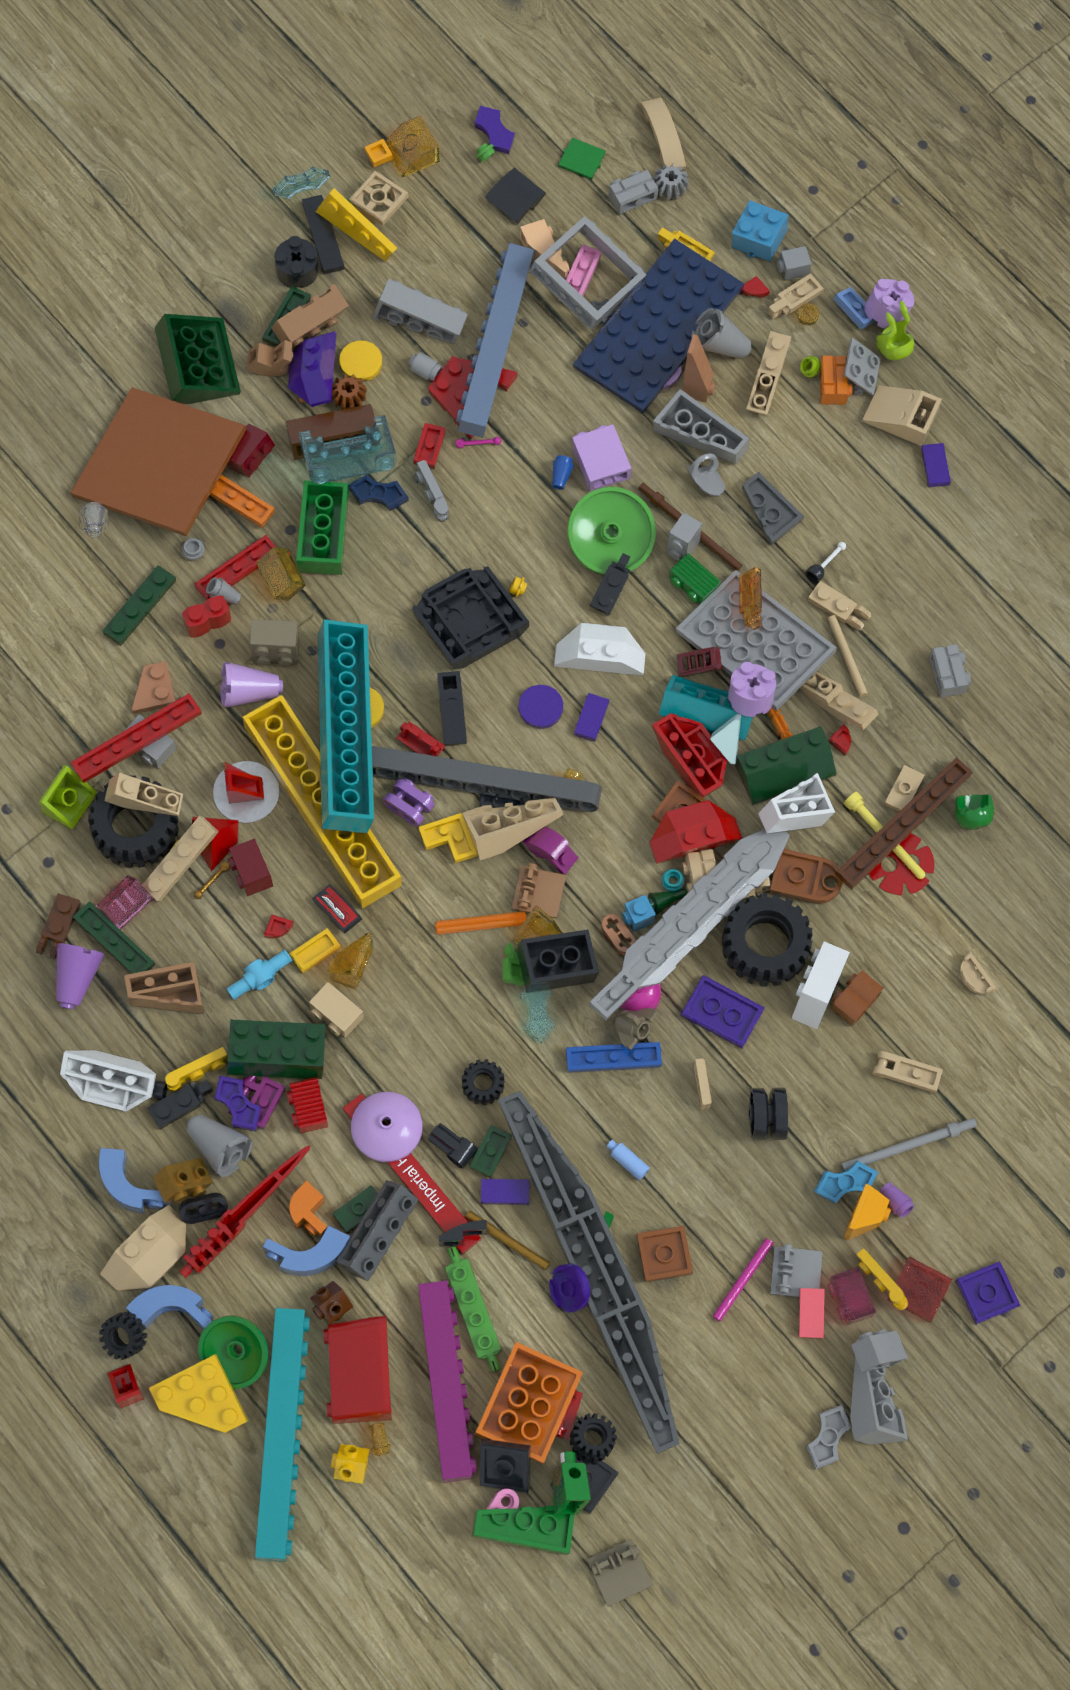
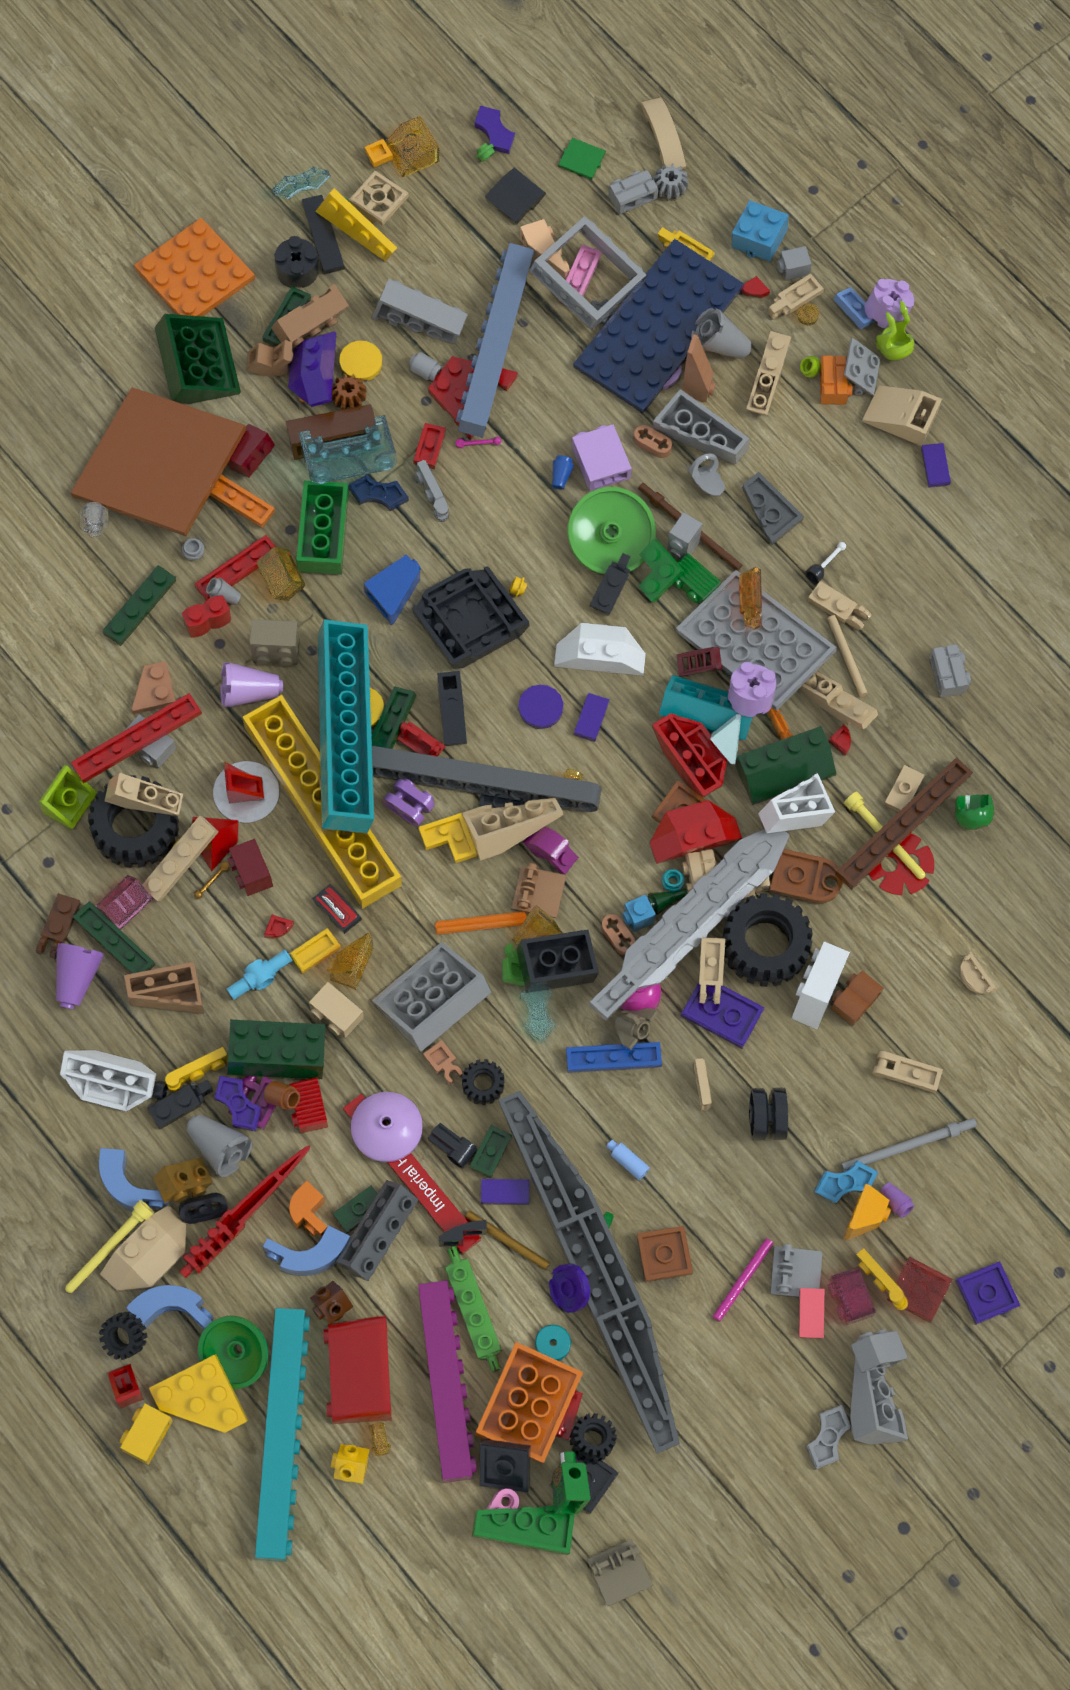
none -> light yellow piece [65,1200,154,1293]
none -> yellow brick [119,1404,173,1465]
none -> orange plate [134,218,255,316]
none -> dark orange brick [264,1081,300,1110]
none -> blue slope [364,554,421,625]
none -> dark green plate [371,686,417,749]
none -> light grey slope [372,942,491,1052]
none -> nougat plate [423,1040,463,1085]
none -> teal piece [535,1324,571,1361]
none -> nougat beam [633,425,672,458]
none -> green plate [638,539,685,602]
none -> tan hinge [699,937,725,1004]

